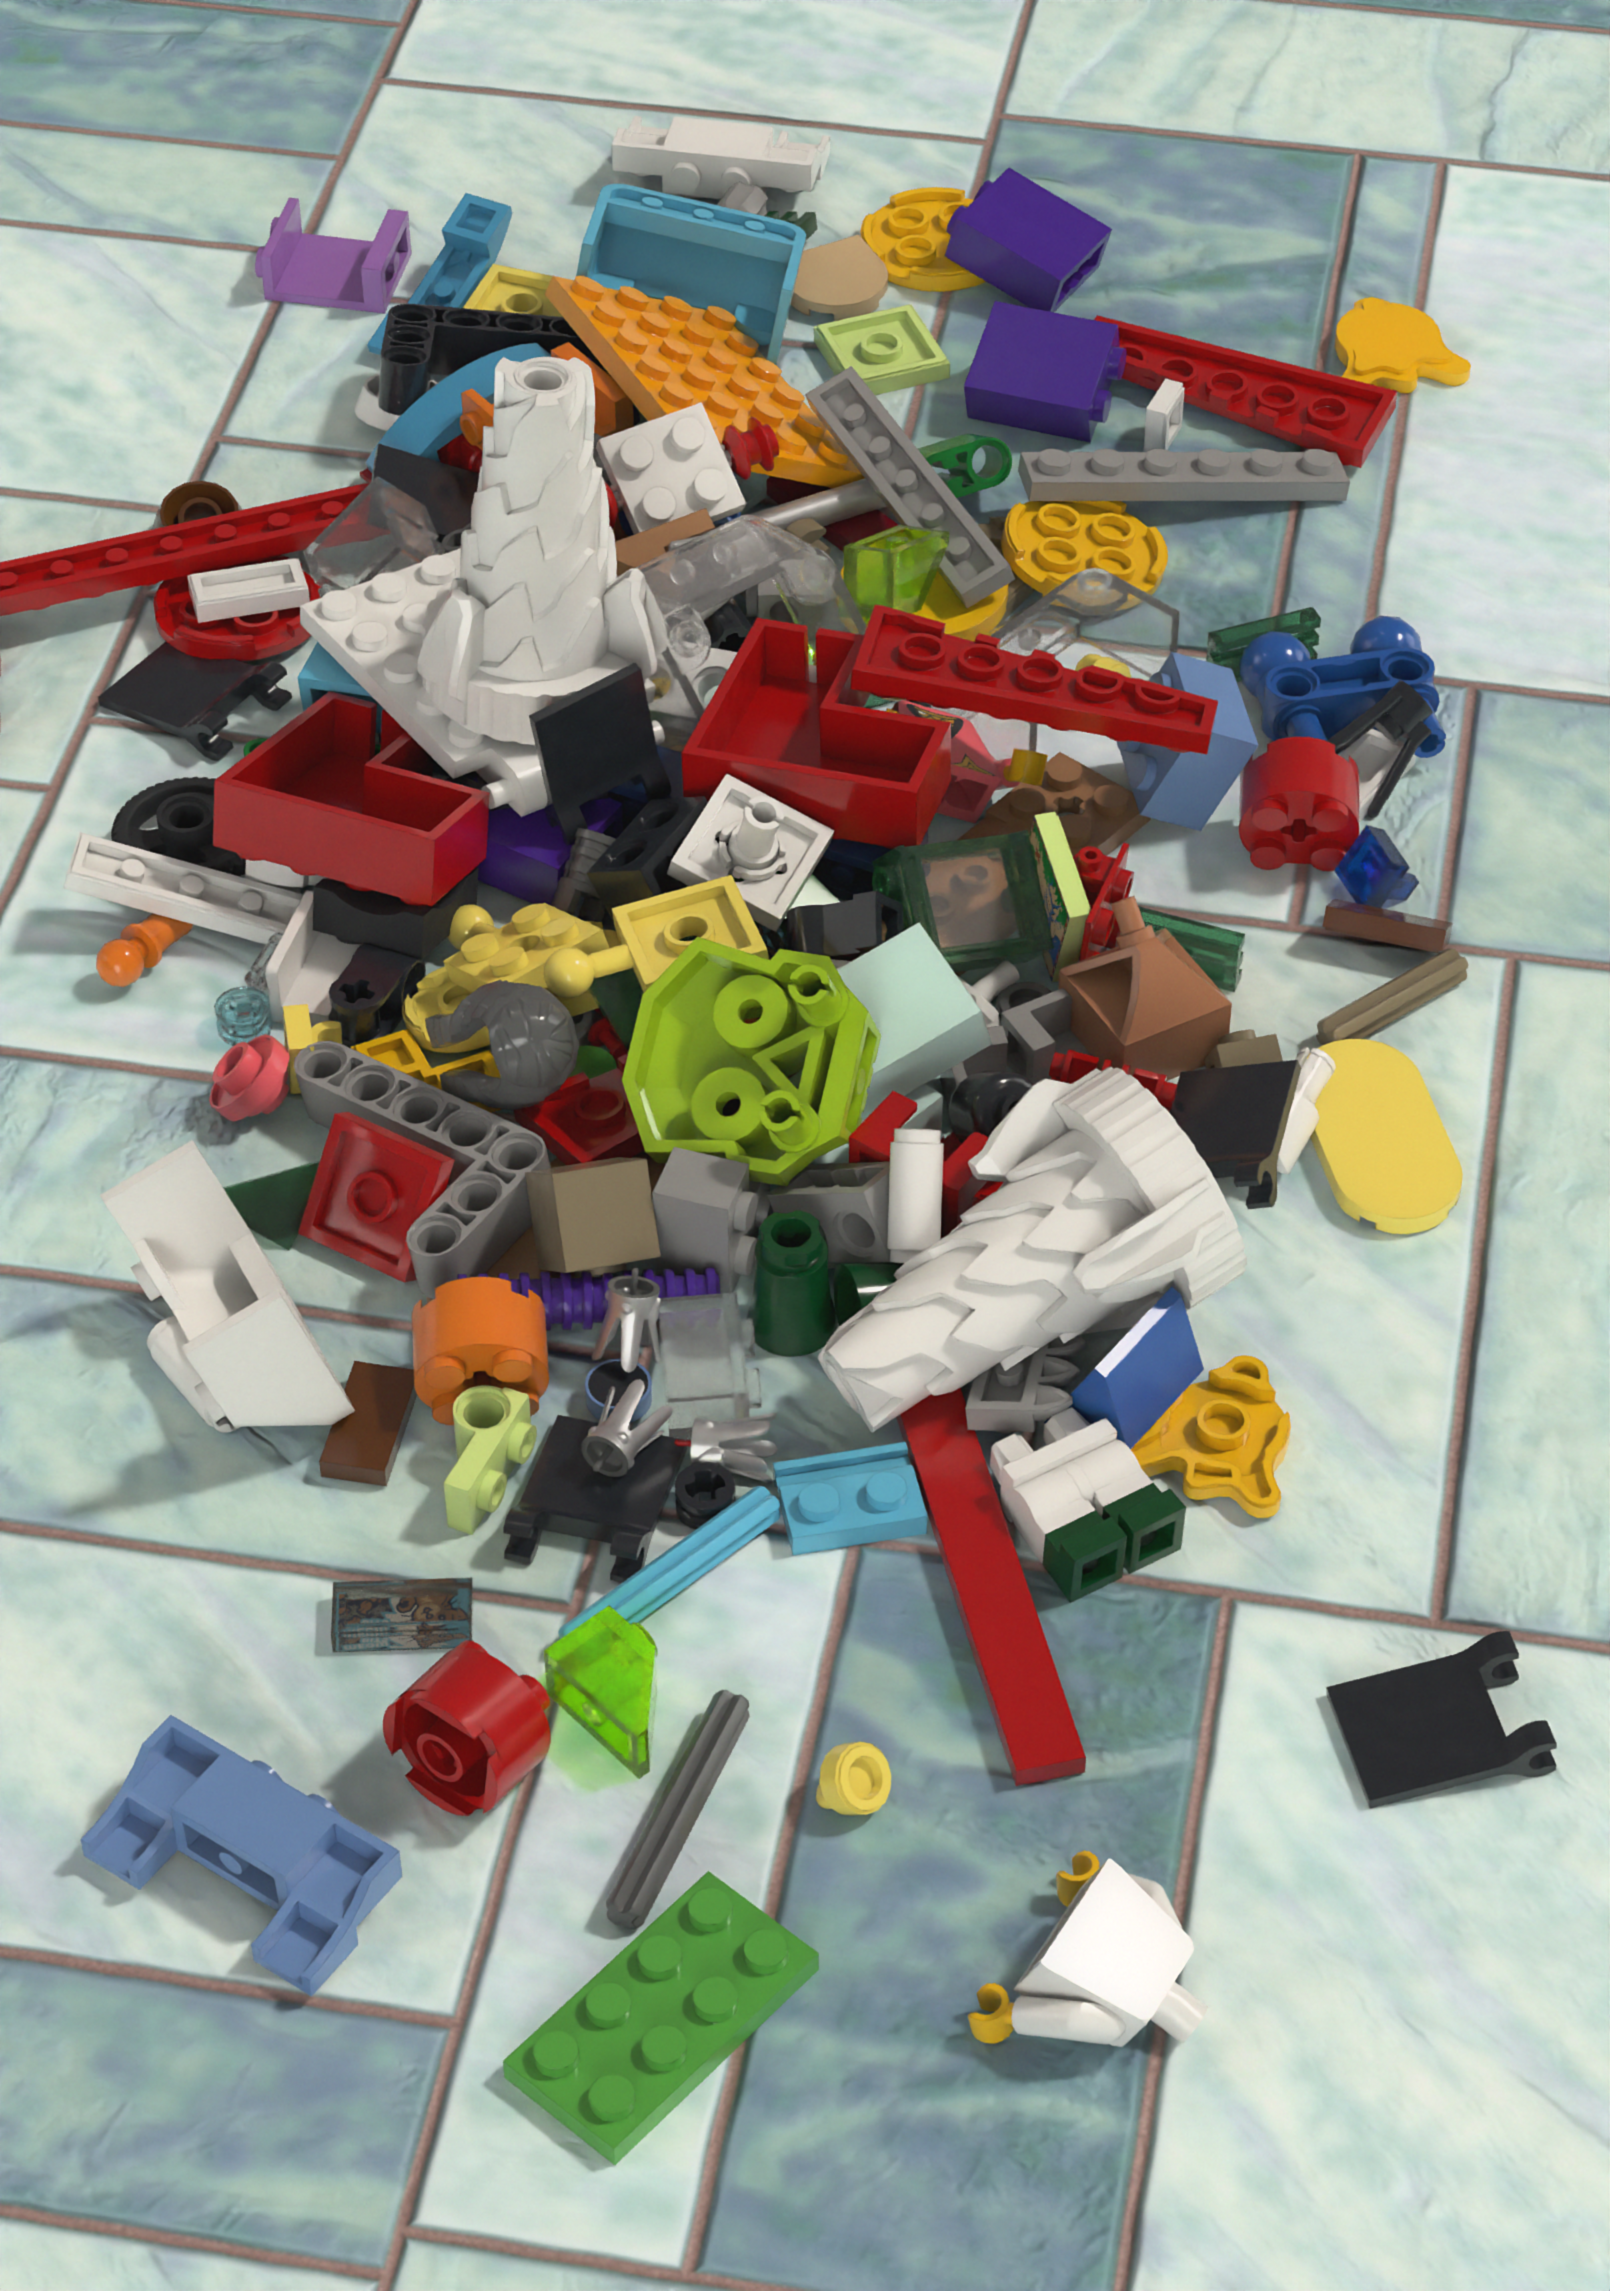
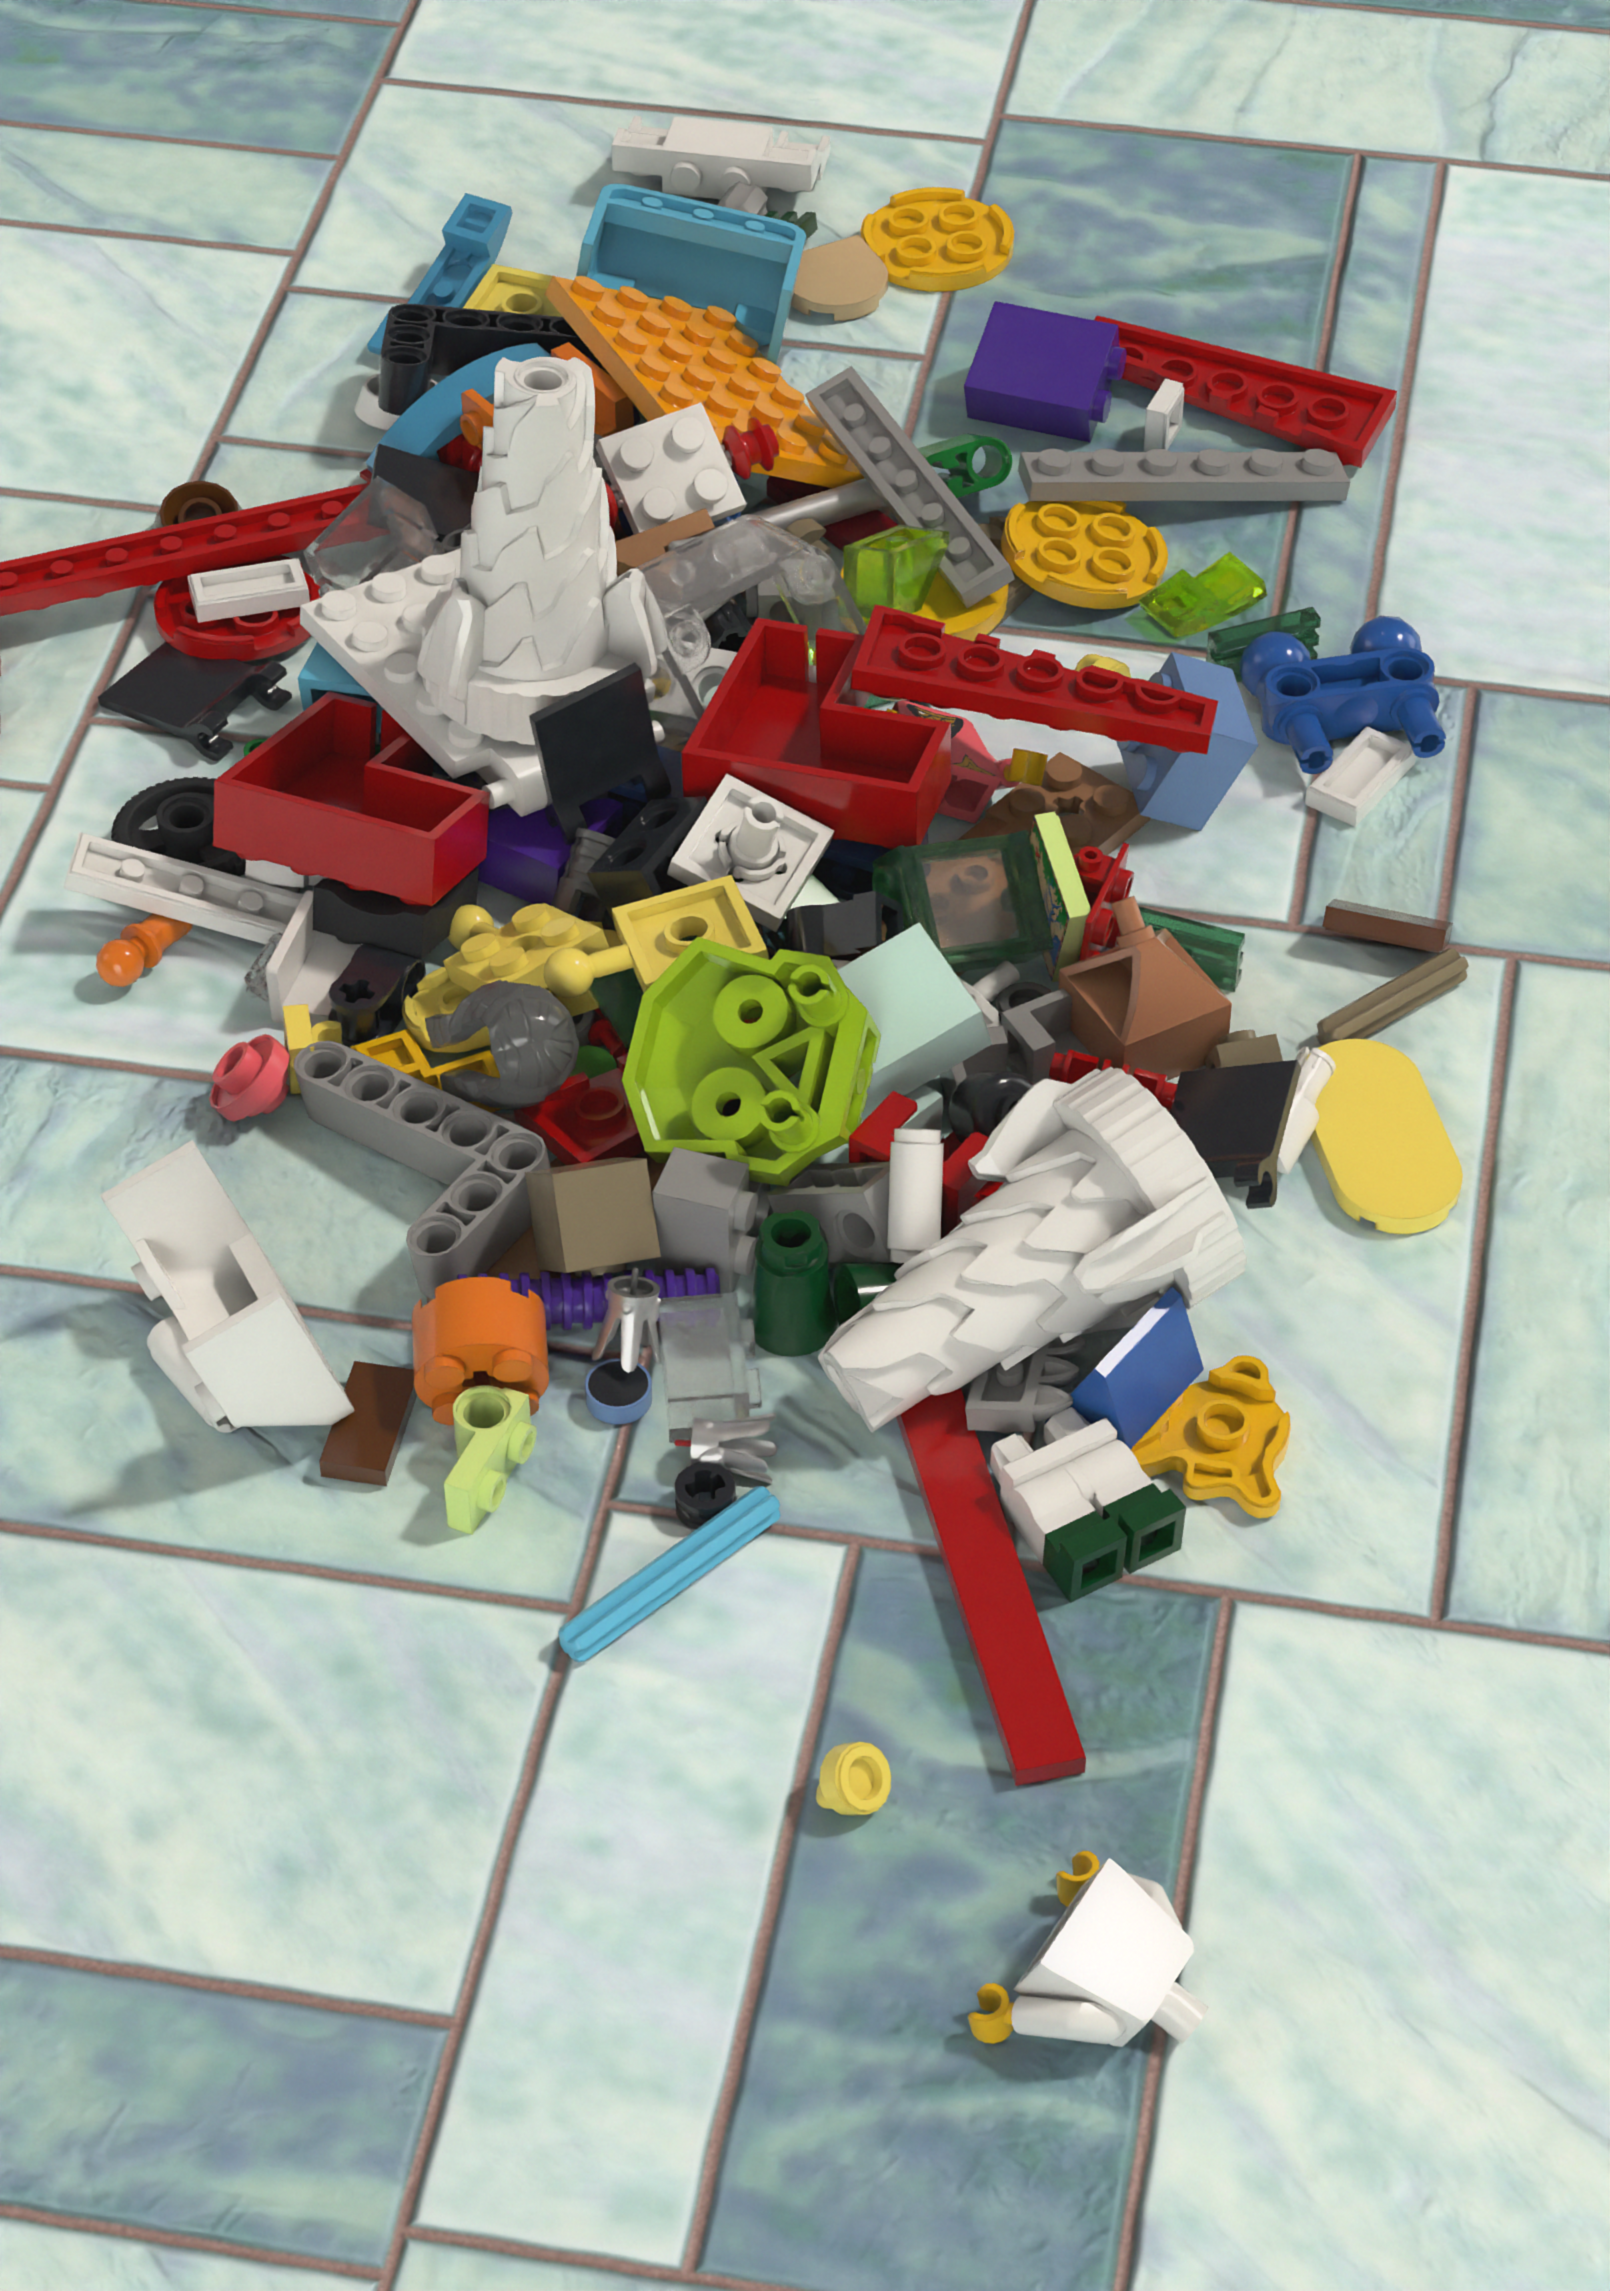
medium blue bracket [80,1715,402,1997] -> none
clear light blue bush [214,986,273,1046] -> none
clear green slope [223,1160,320,1250] -> none
medium lavender panel [255,198,412,314] -> none
red bracket [298,1112,455,1283] -> none
clear smoke tile [331,1577,474,1652] -> none
red brick [383,1640,551,1816] -> none
black flag [503,1415,687,1583] -> none
bright green plate [503,1871,819,2165] -> none
clear neon green slope [544,1605,658,1779] -> none
flat silver piece [581,1379,673,1477] -> none
dark grey axle [606,1689,750,1930] -> none
medium azure plate [773,1442,927,1555] -> none
yellowish green tile [814,304,950,395] -> none
clear windscreen [931,568,1180,788] -> none
dark purple brick [945,168,1112,312] -> none
red brick [1239,737,1359,871] -> none
black flag [1326,1631,1557,1809] -> none
black plant [1327,680,1433,818] -> none
clear blue tile [1334,825,1419,908] -> none
yellow tile [1335,297,1471,393] -> none
none -> clear neon green slope [1139,551,1267,638]

